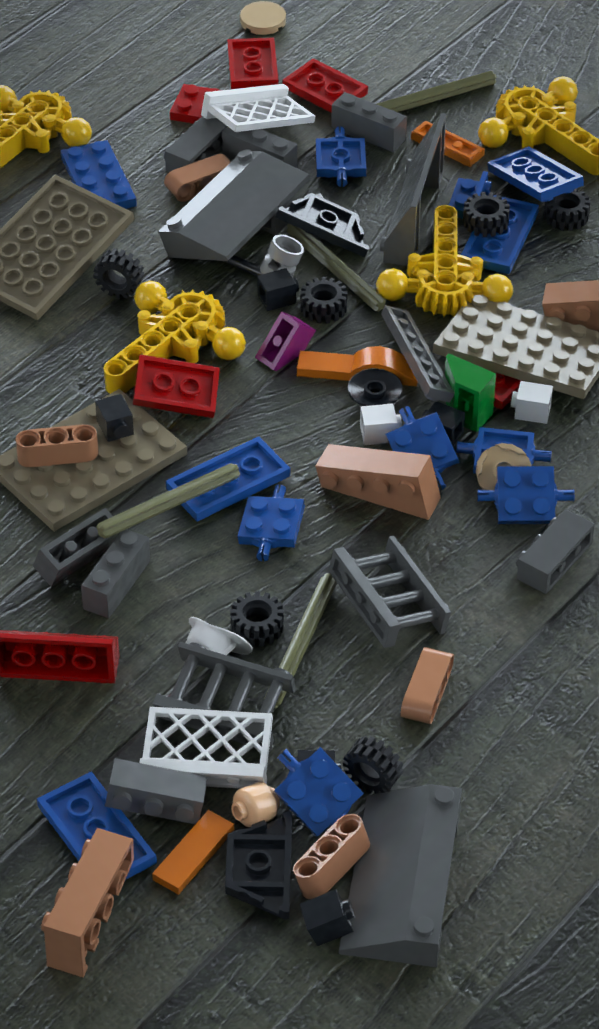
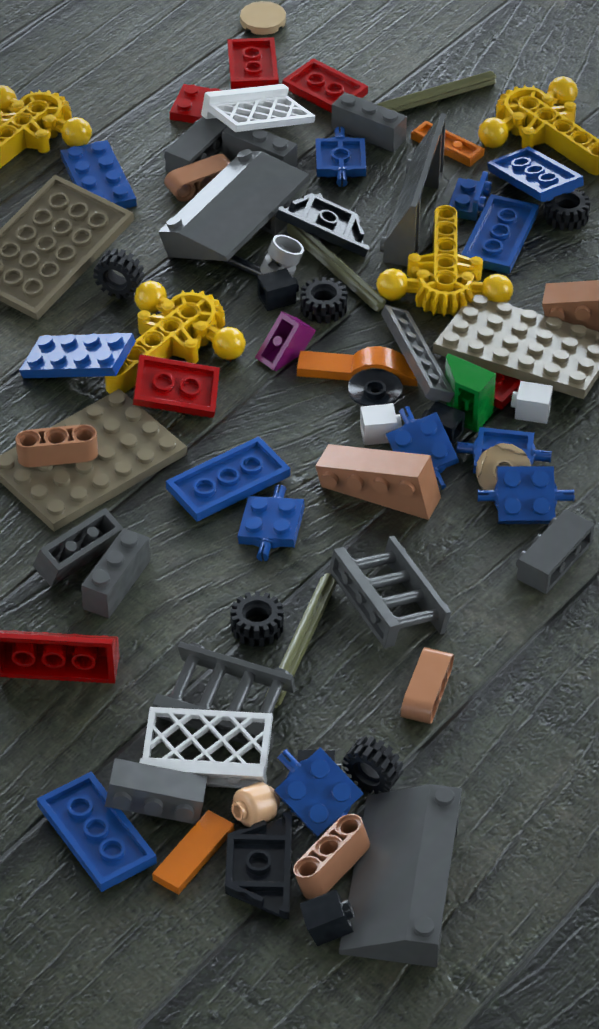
nougat wedge [41,828,134,978] -> none
black brick [95,394,134,442] -> none
olive axle [96,463,240,538] -> none
white piece [186,617,252,655] -> none
black tyre [463,192,510,237] -> none
none -> blue plate [19,333,136,378]

